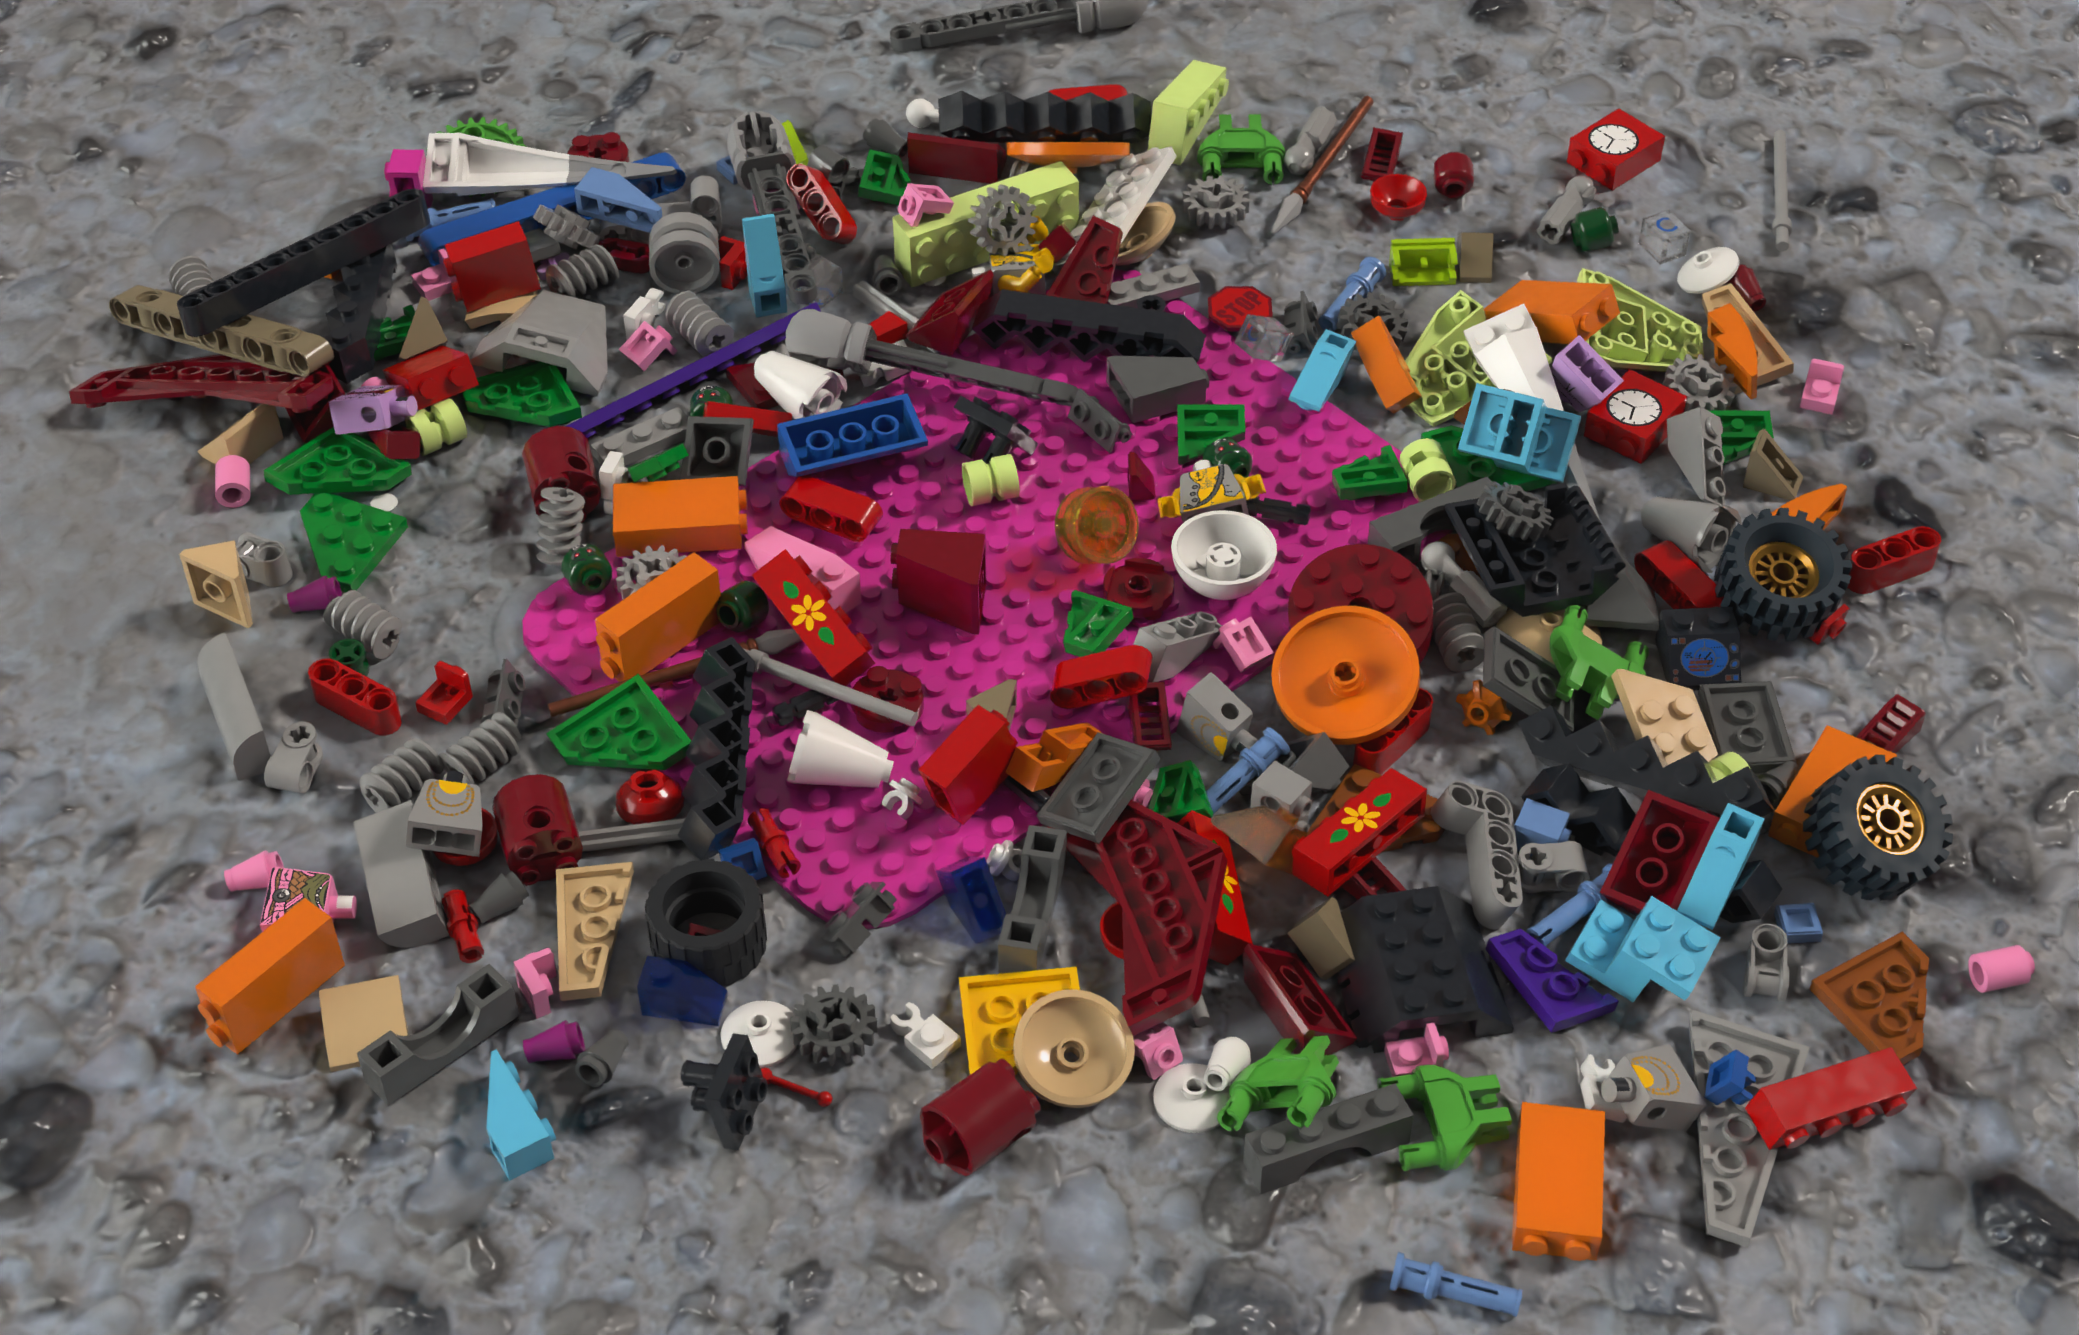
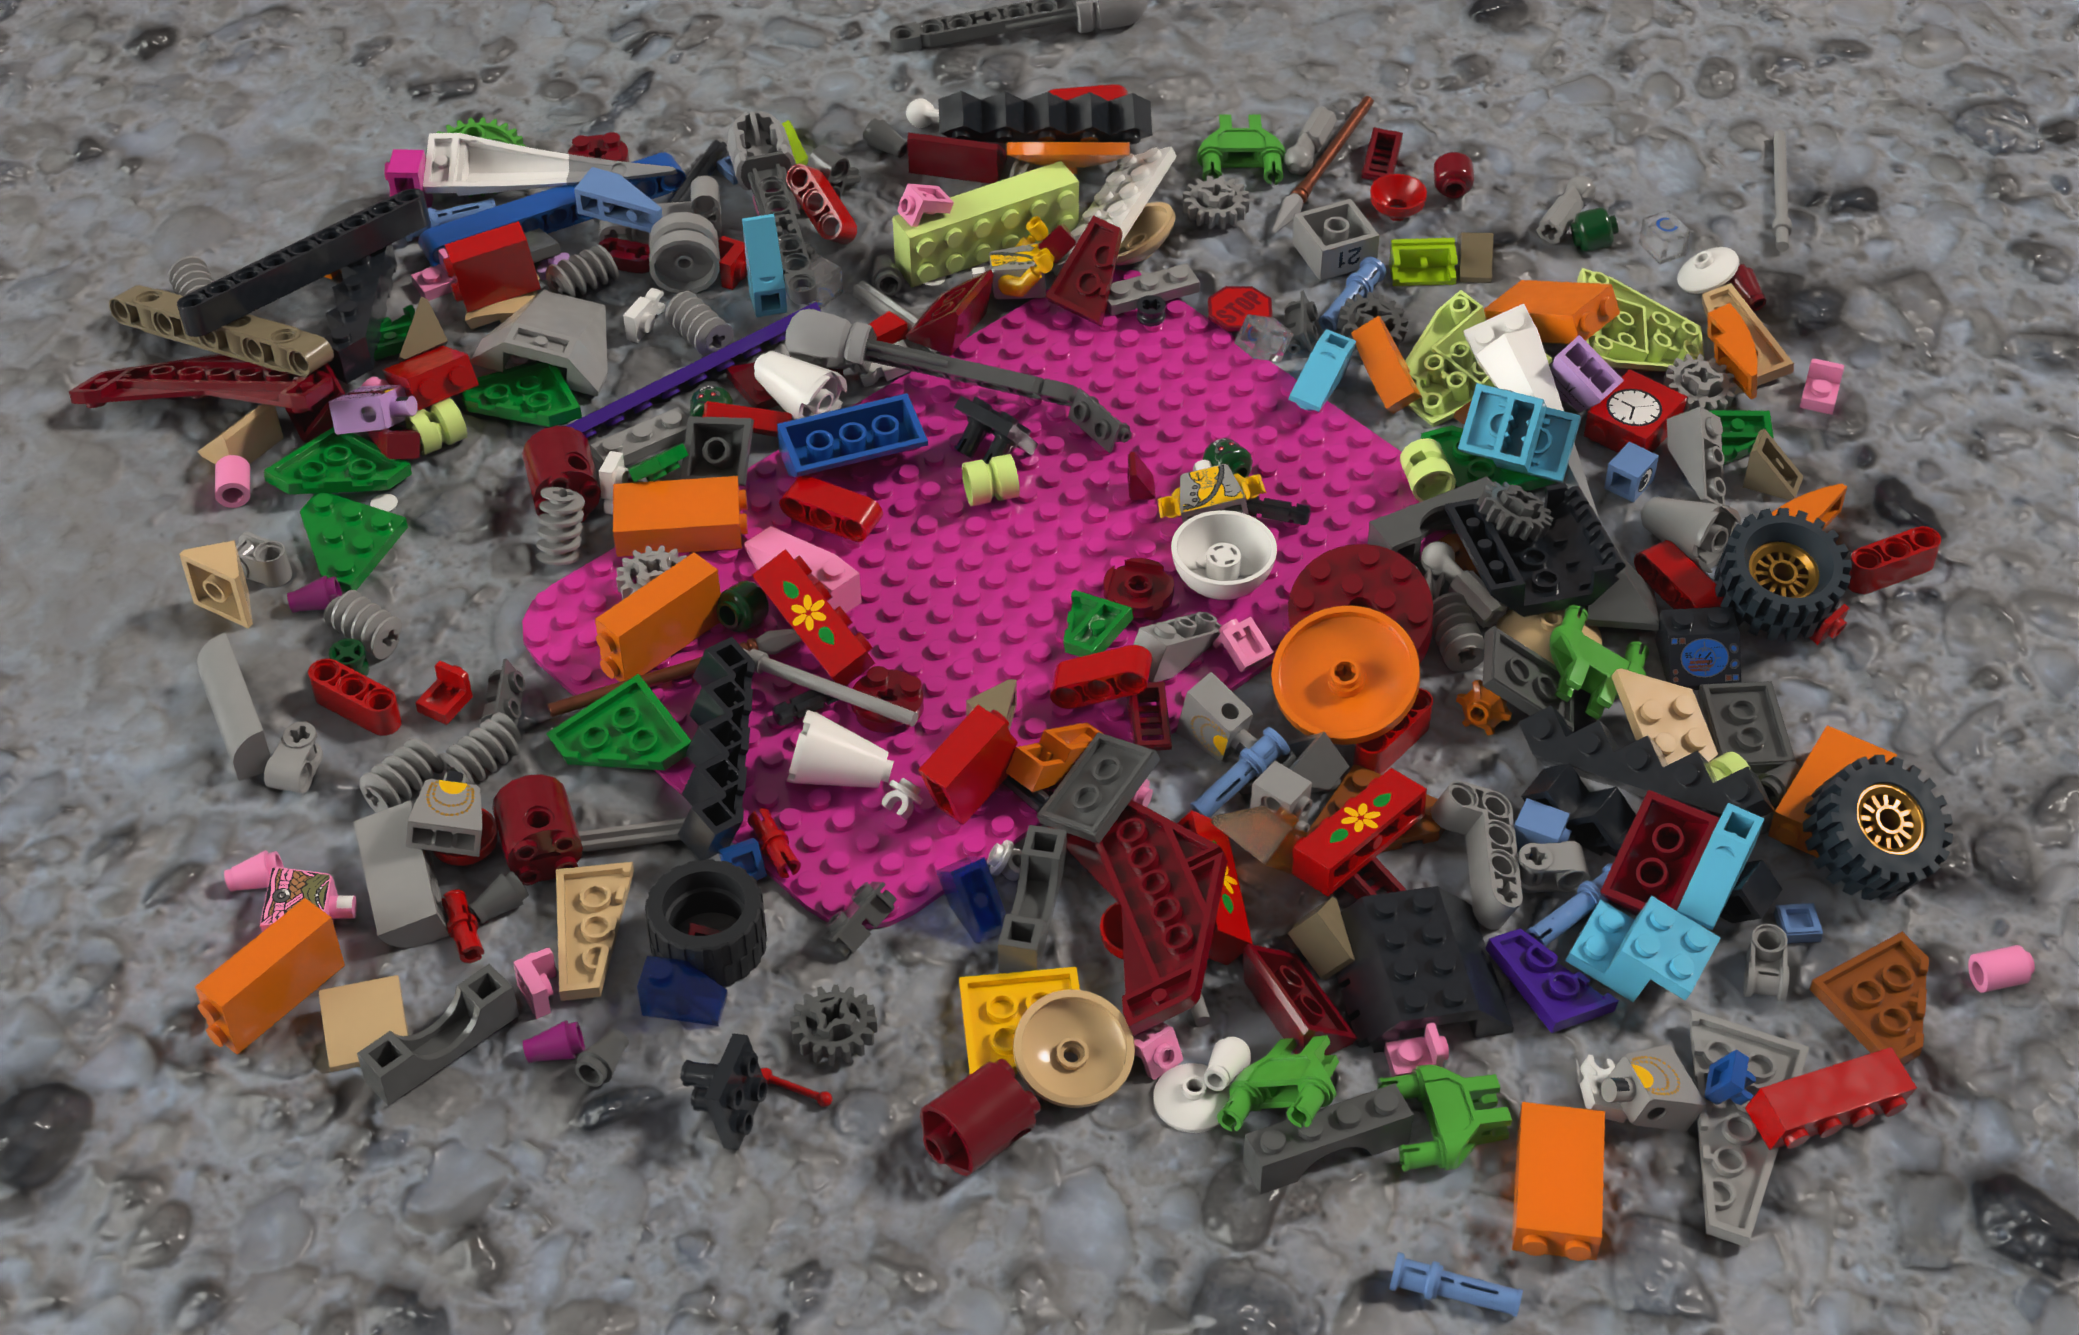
medium azure slope [486,1049,556,1181] -> none
light grey gear [533,204,601,250] -> none
dark green head [562,544,612,596] -> none
red piece [616,769,684,824] -> none
bright pink bracket [618,321,677,371] -> none
white dish [721,1001,798,1068] -> none
green wing [857,149,911,206] -> none
dark red slope [890,529,987,635] -> none
white plate [890,1002,961,1069] -> none
light grey gear [968,184,1038,256] -> none
black brick [972,289,1206,363] -> none
wheel [1055,486,1139,564] -> none
dark grey slope [1106,356,1209,423] -> none
yellowish green wedge [1147,60,1229,166] -> none
green wing [1149,760,1213,823] -> none
green wing [1177,404,1245,464] -> none
green wing [1332,445,1407,500] -> none
red brick [1567,108,1665,191] -> none
dark red slope [1856,694,1926,753] -> none
none -> black axle [668,140,727,203]
none -> light grey brick [1292,199,1380,281]
none -> medium blue brick [1604,442,1659,503]

